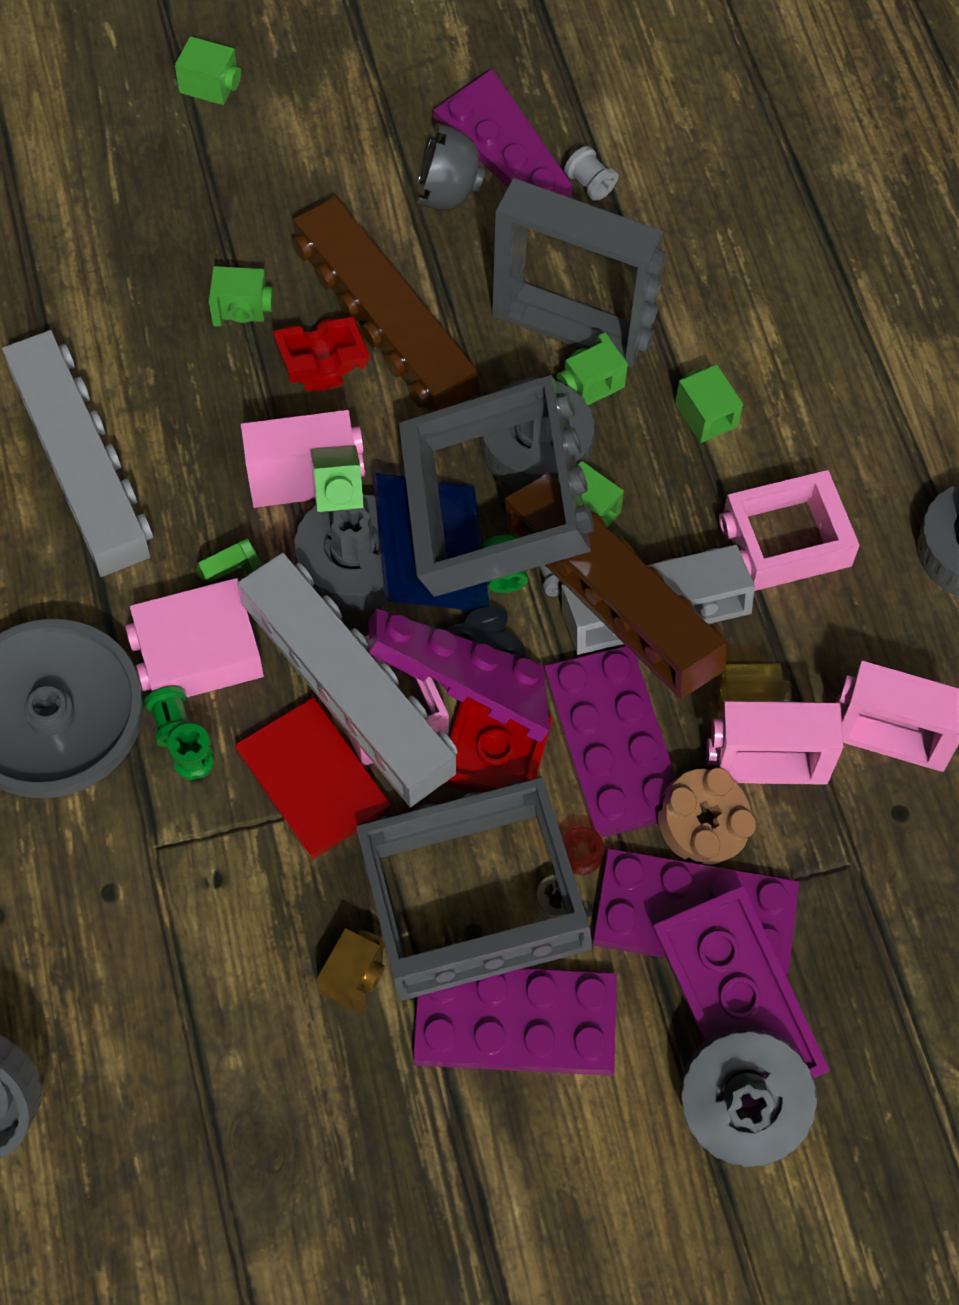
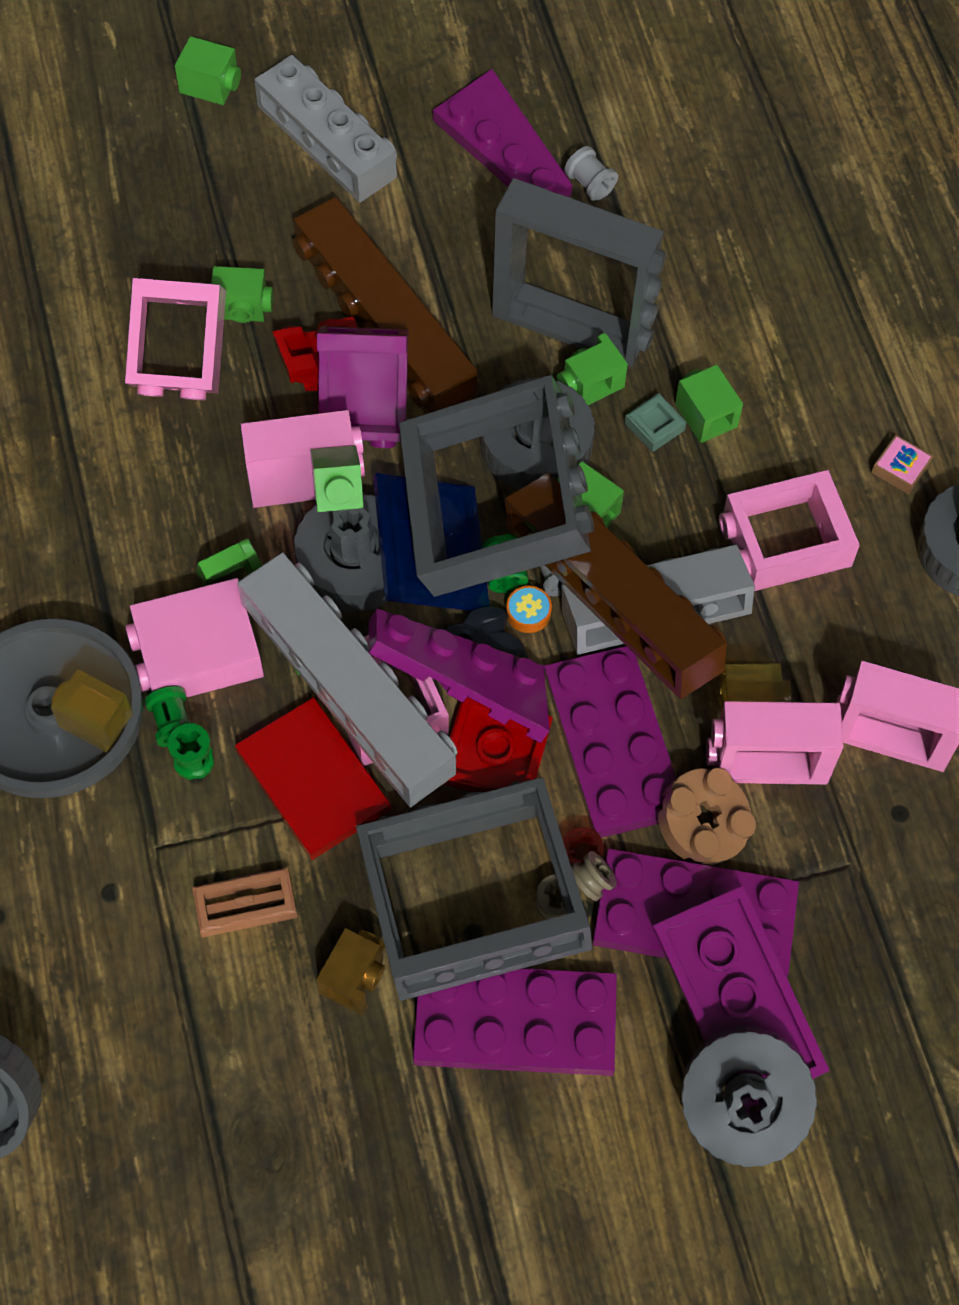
light grey brick [2,330,153,577] -> none
dark grey cylinder [414,123,485,210] -> none
none -> clear yellow brick [51,669,133,753]
none -> bright pink window [125,278,226,400]
none -> nougat tile [192,867,298,938]
none -> light grey brick [254,55,397,203]
none -> magenta panel [317,326,409,448]
none -> tile [506,586,552,633]
none -> dark tan bush [571,851,617,901]
none -> sand green tile [625,393,687,452]
none -> tile [871,435,934,494]

